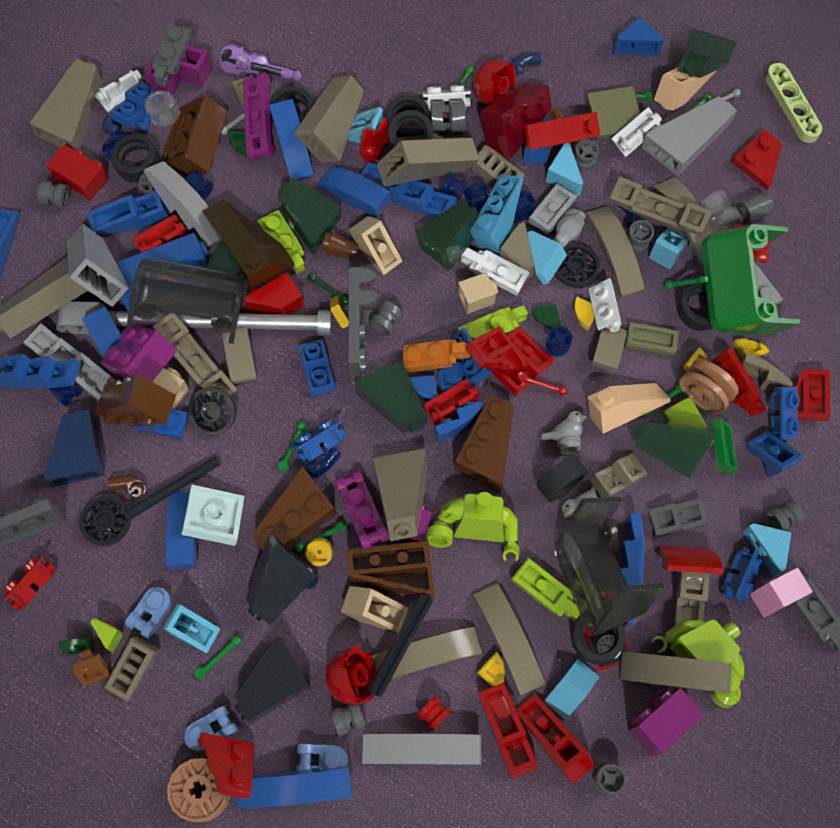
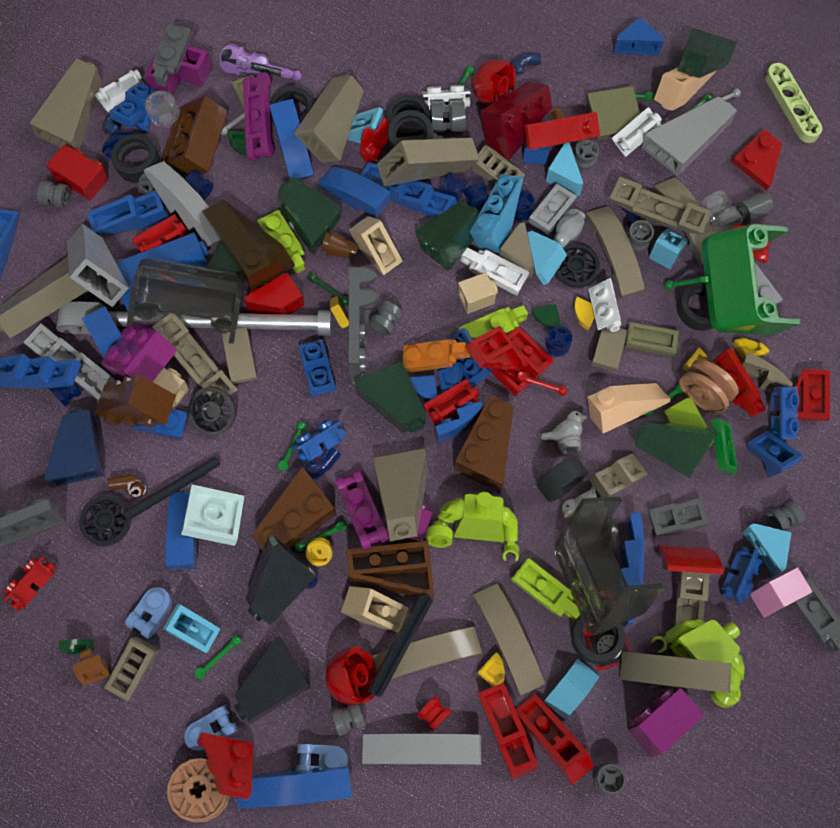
lime slope [91,618,123,653] -> none

